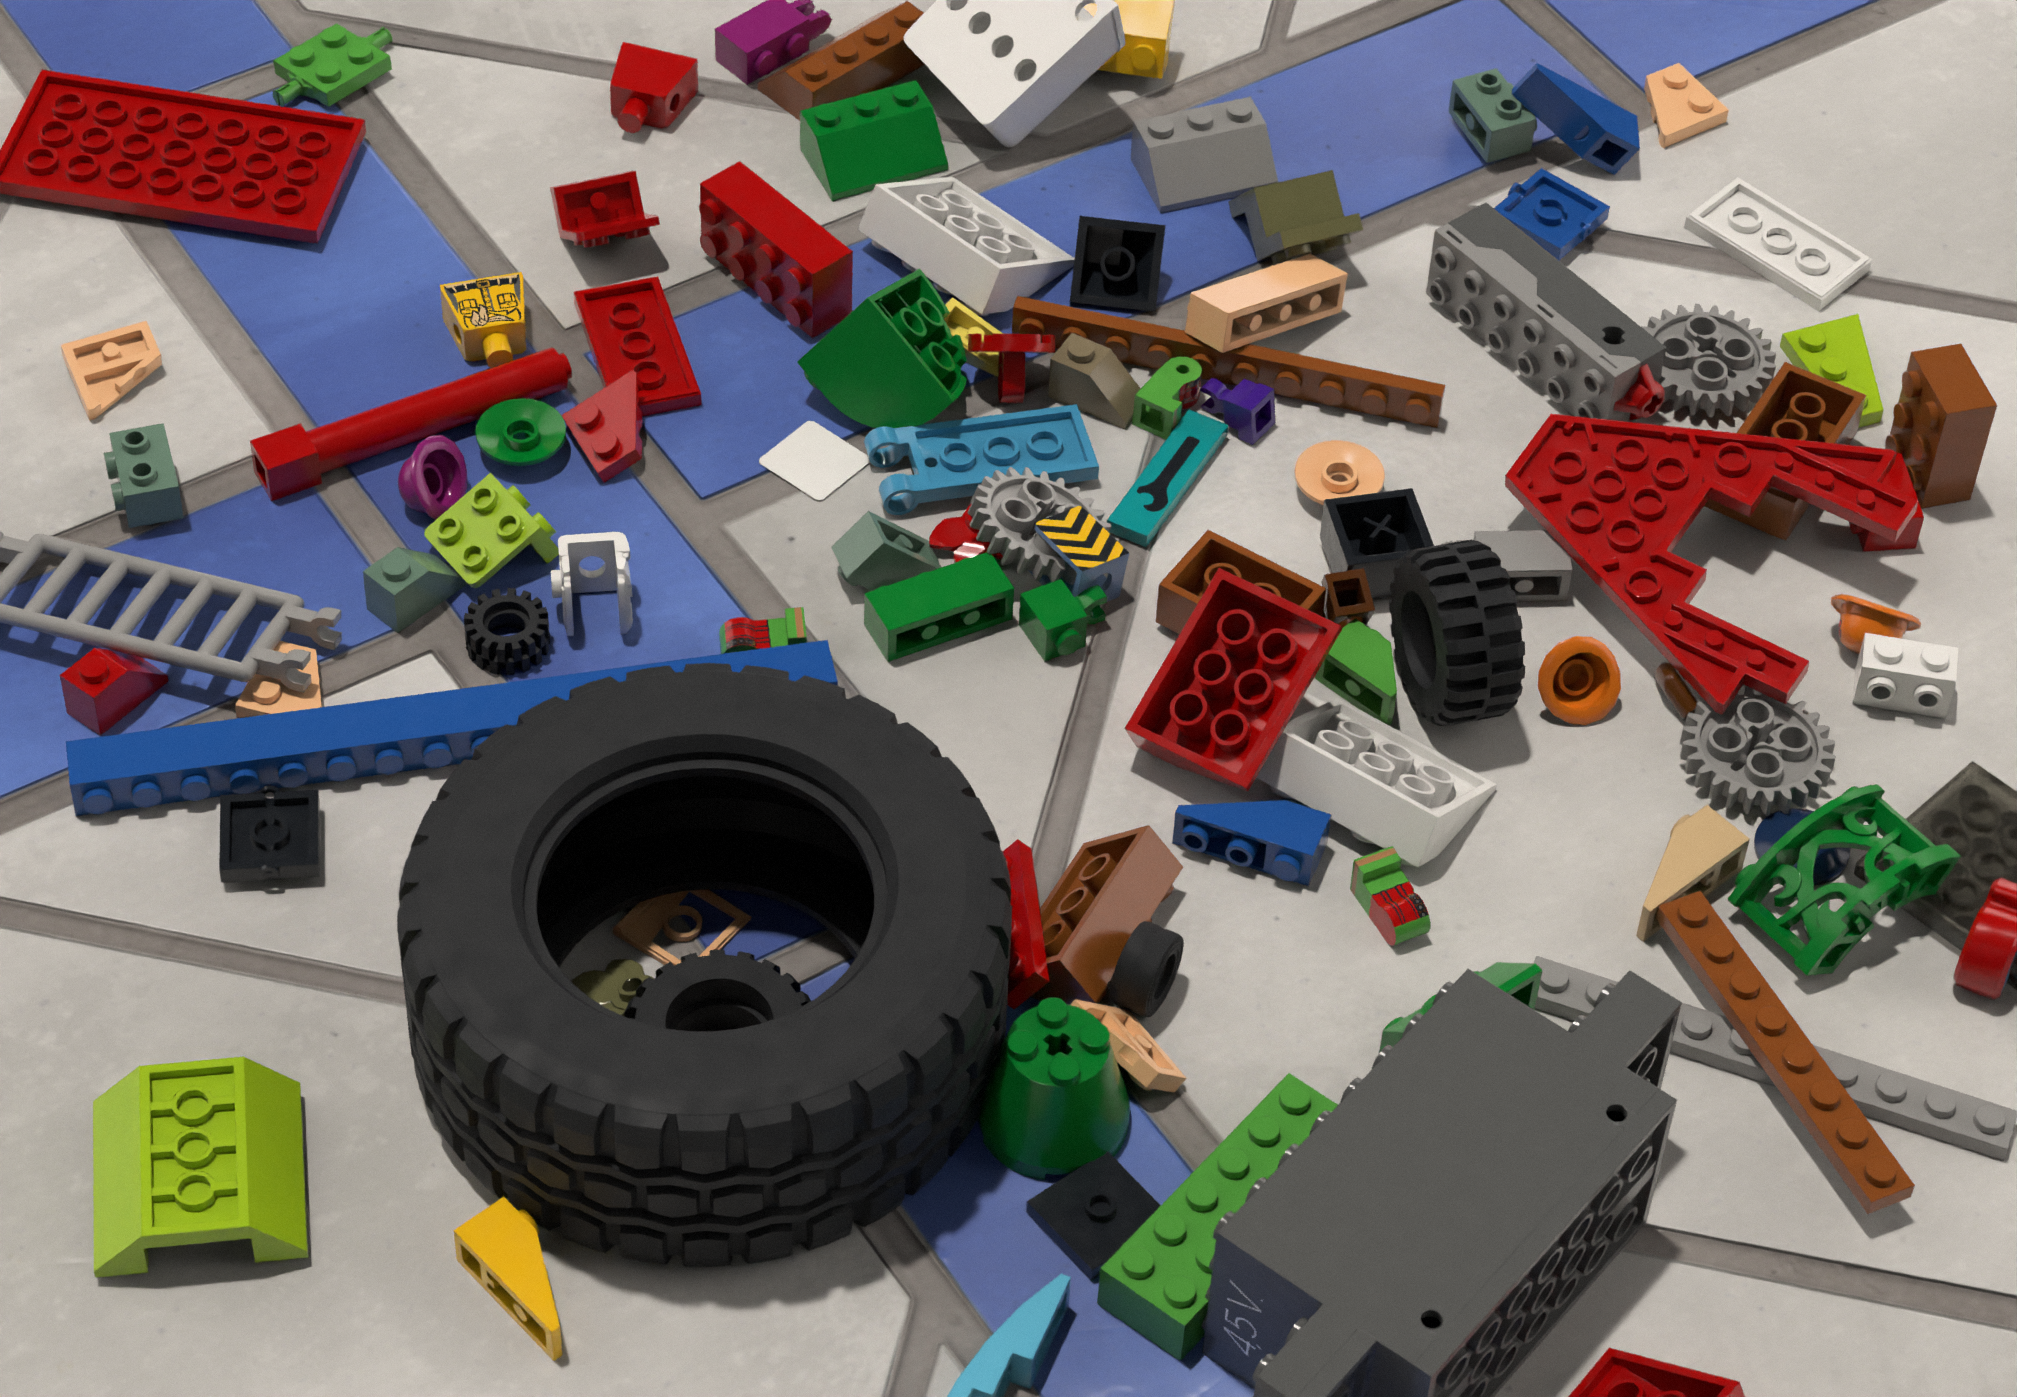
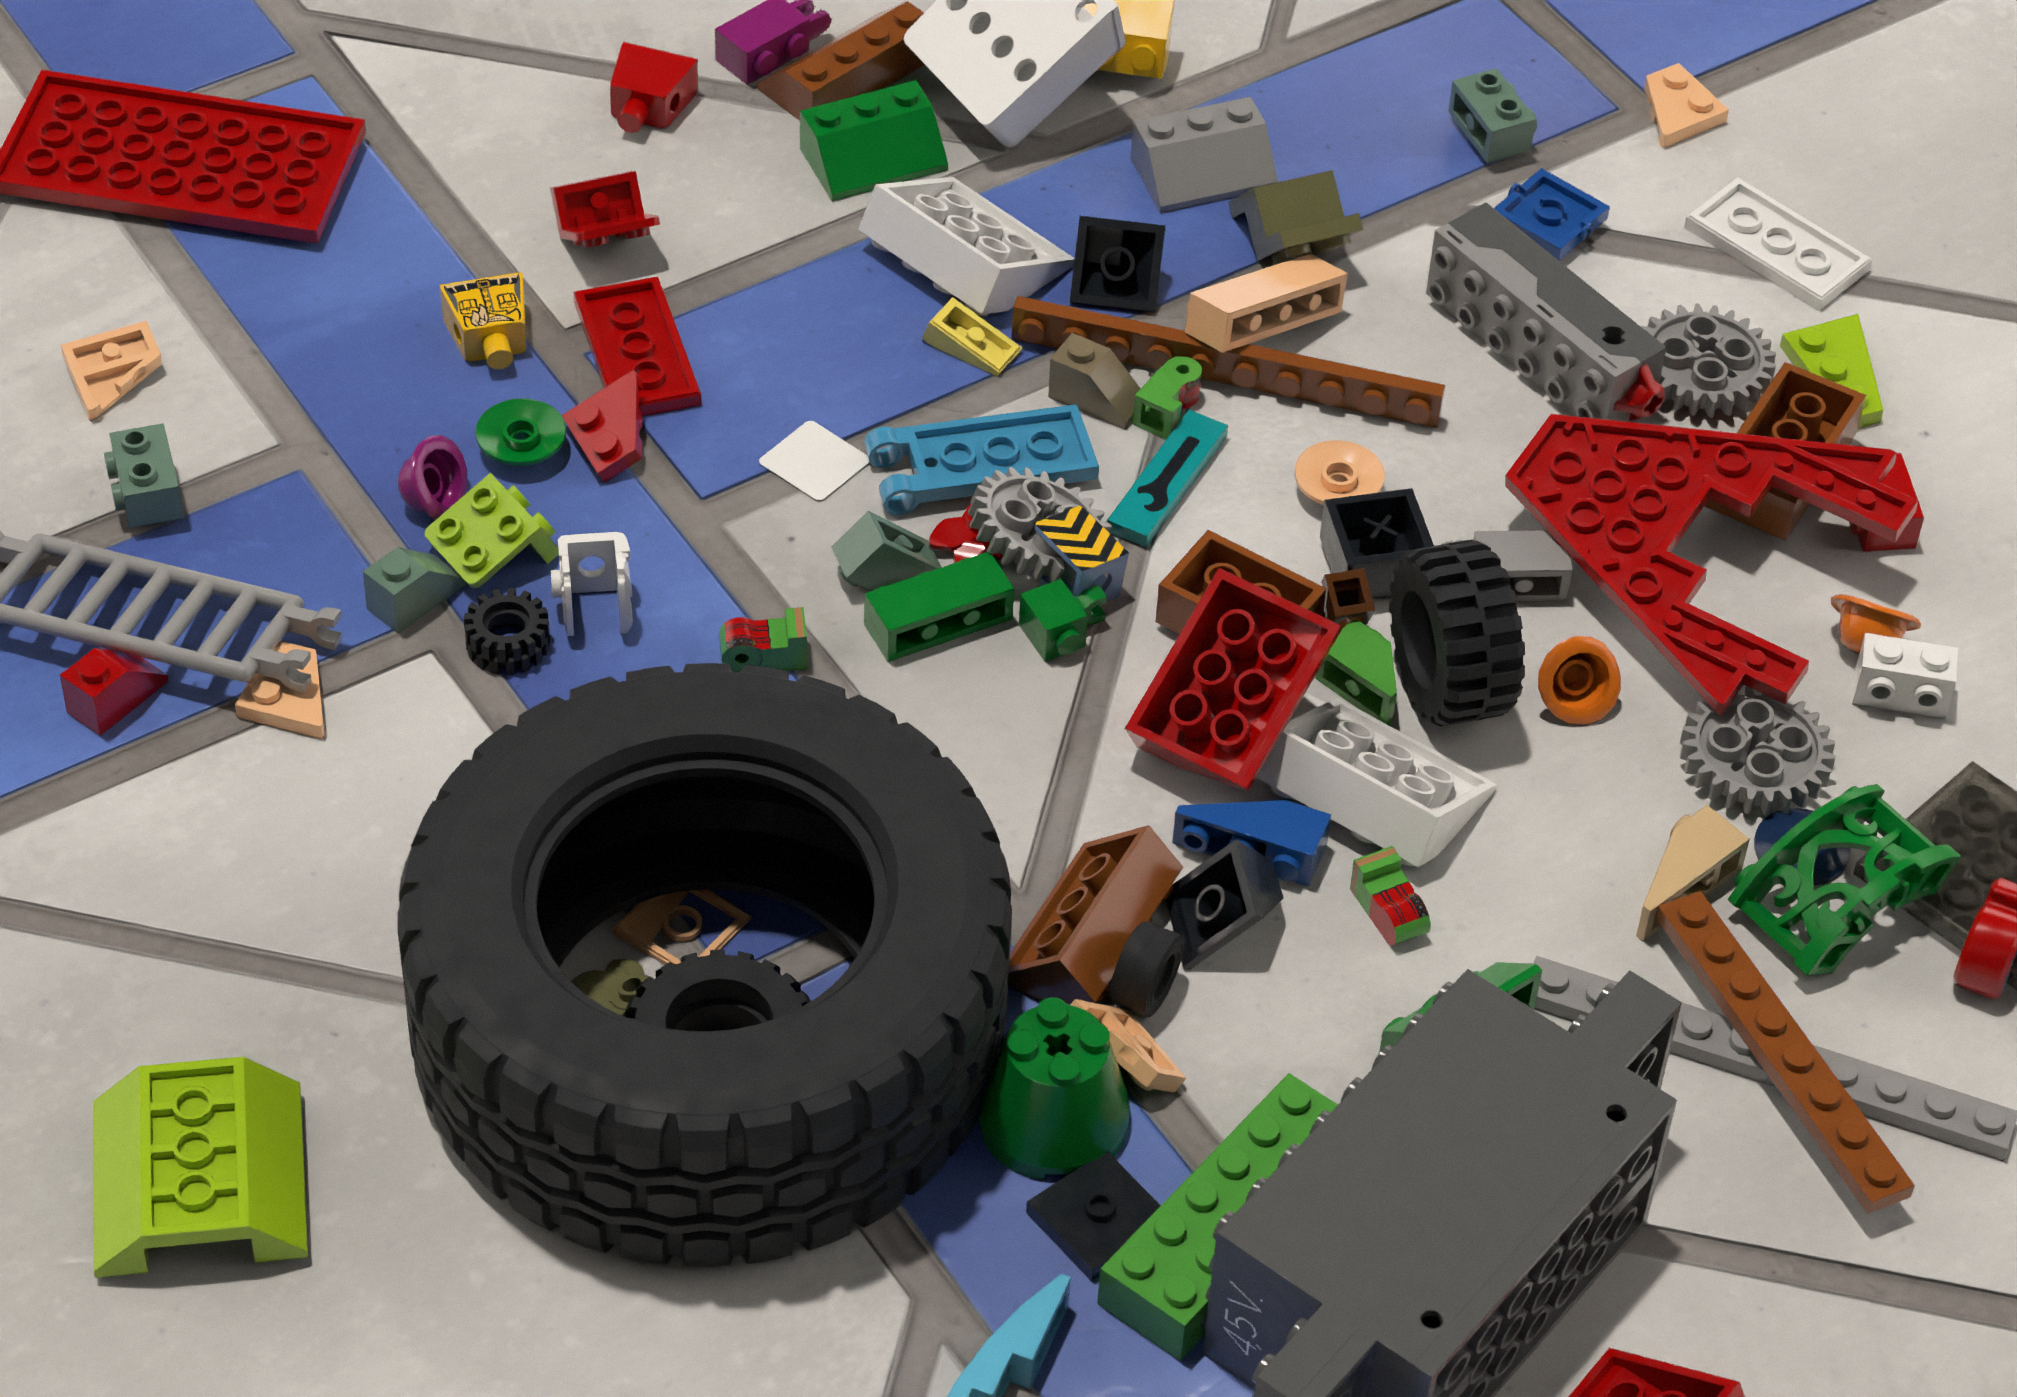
blue brick [66,640,838,816] -> none
black plate [219,785,320,883] -> none
red brick [250,347,572,501] -> none
bright green plate [273,23,392,107] -> none
yellow slope [453,1197,562,1361] -> none
red brick [699,161,853,338] -> none
green brick [797,269,967,428] -> none
red tile [968,334,1056,403] -> none
red plate [1003,839,1049,1009] -> none
dark purple piece [1200,378,1276,445] -> none
blue slope [1512,63,1640,175] -> none
reddish brown arm [1655,662,1699,720] -> none
dark orange brick [1885,343,1997,509] -> none
none -> black slope [1166,839,1284,970]

